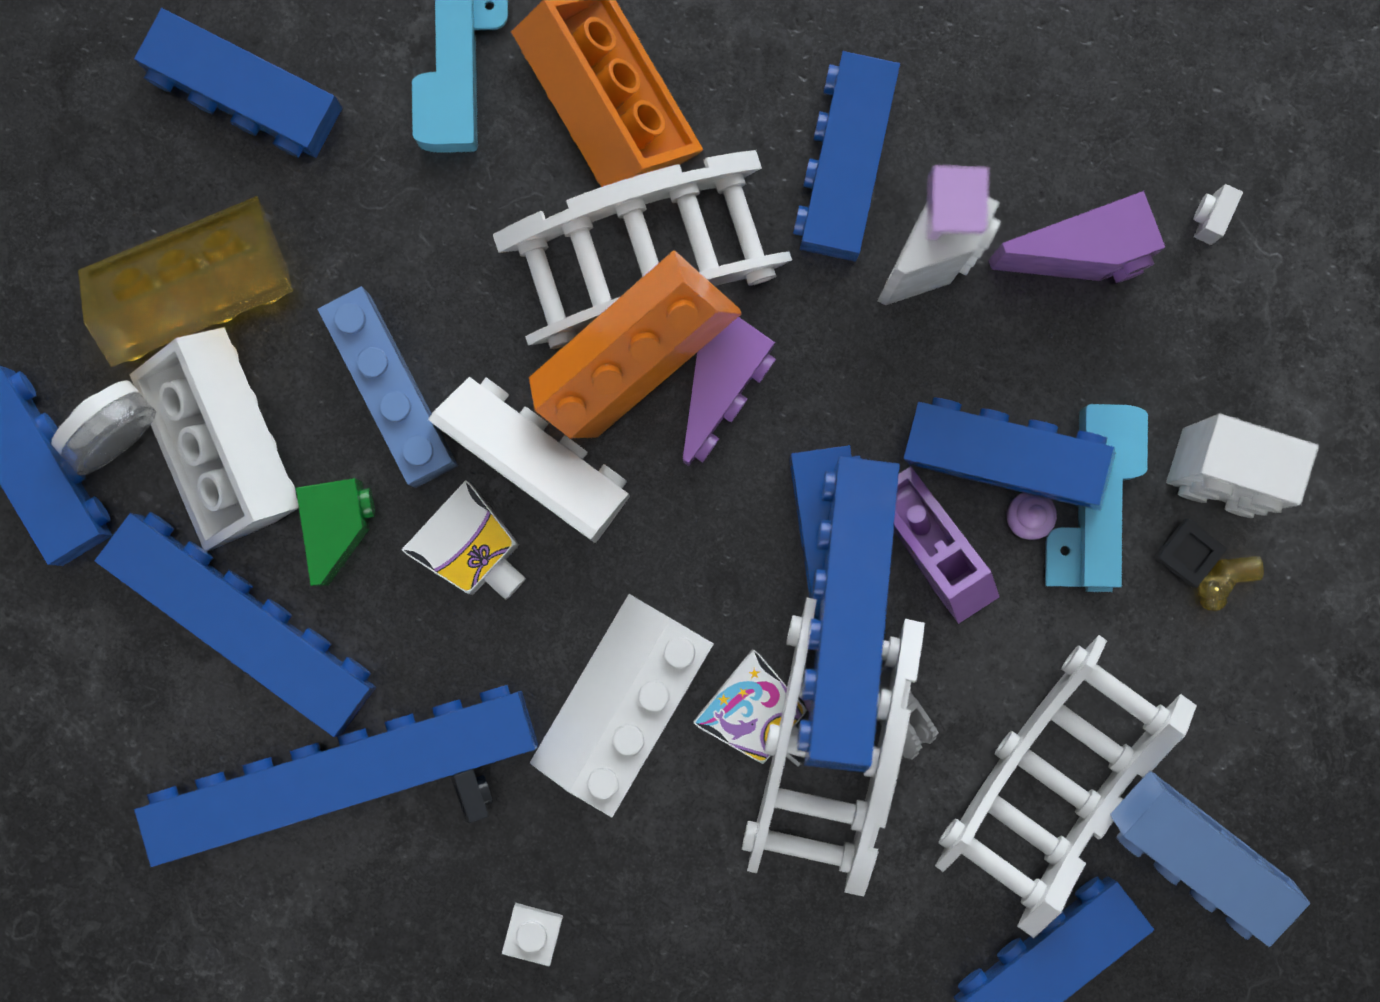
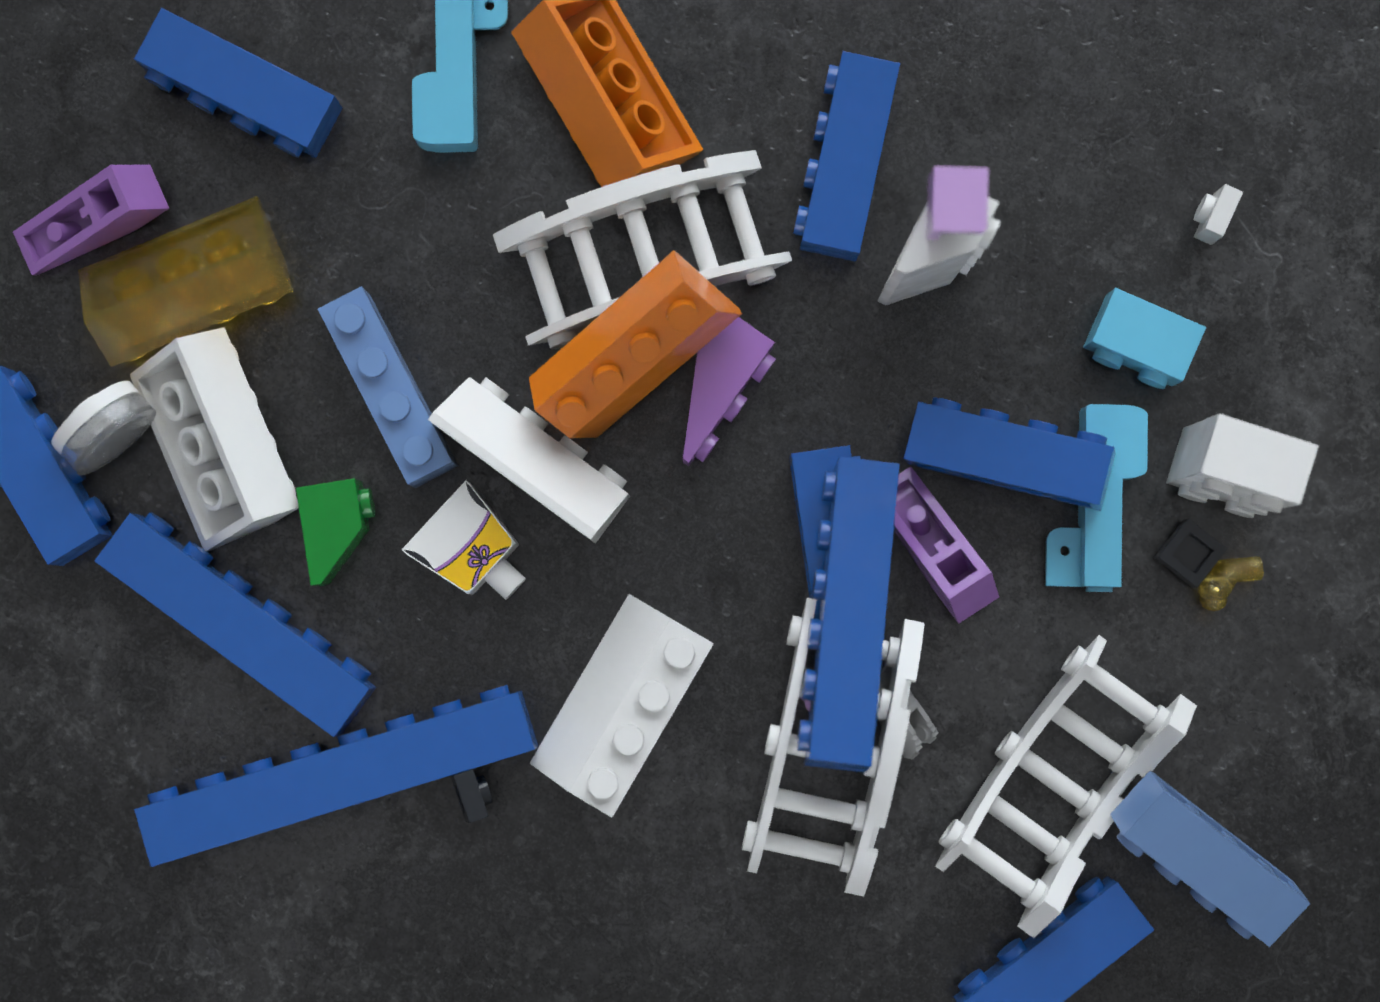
white plate [502,903,563,966] -> none
torso [693,649,807,766] -> none
medium lavender slope [988,191,1165,283] -> none
lavender plate [1007,493,1057,540] -> none
none -> medium lavender slope [13,165,169,275]
none -> medium azure brick [1083,287,1206,389]

